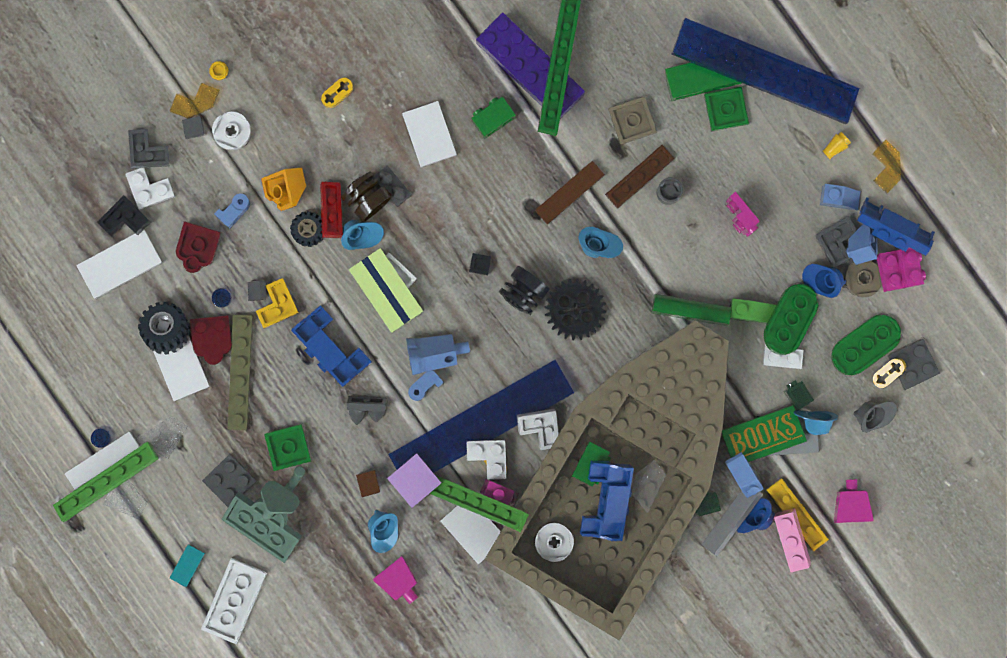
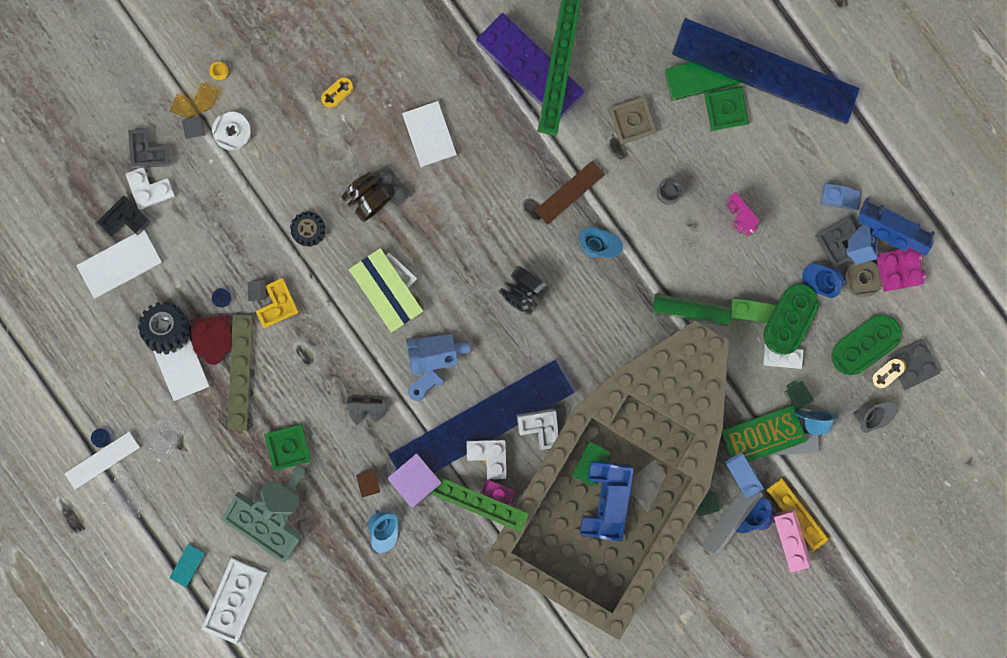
bright green plate [53,442,159,522] -> none
dark red plate [176,221,222,273] -> none
dark grey plate [202,454,257,507] -> none
medium blue leg [214,194,250,229] -> none
light orange slope [261,168,306,211] -> none
blue bracket [291,305,372,387] -> none
red plate [320,182,343,238] -> none
dark azure piece [341,220,384,250] -> none
dark pink torso [373,556,418,604] -> none
white tile [440,506,501,564] -> none
black plate [469,253,491,276] -> none
green brick [471,96,516,139] -> none
white plate [535,523,574,562] -> none
black gear [544,278,607,341] -> none
reddish brown tile [605,145,675,209] -> none
yellow cone [822,132,851,159] -> none
dark pink torso [834,479,873,523] -> none
clear yellow tile [872,140,901,193] -> none

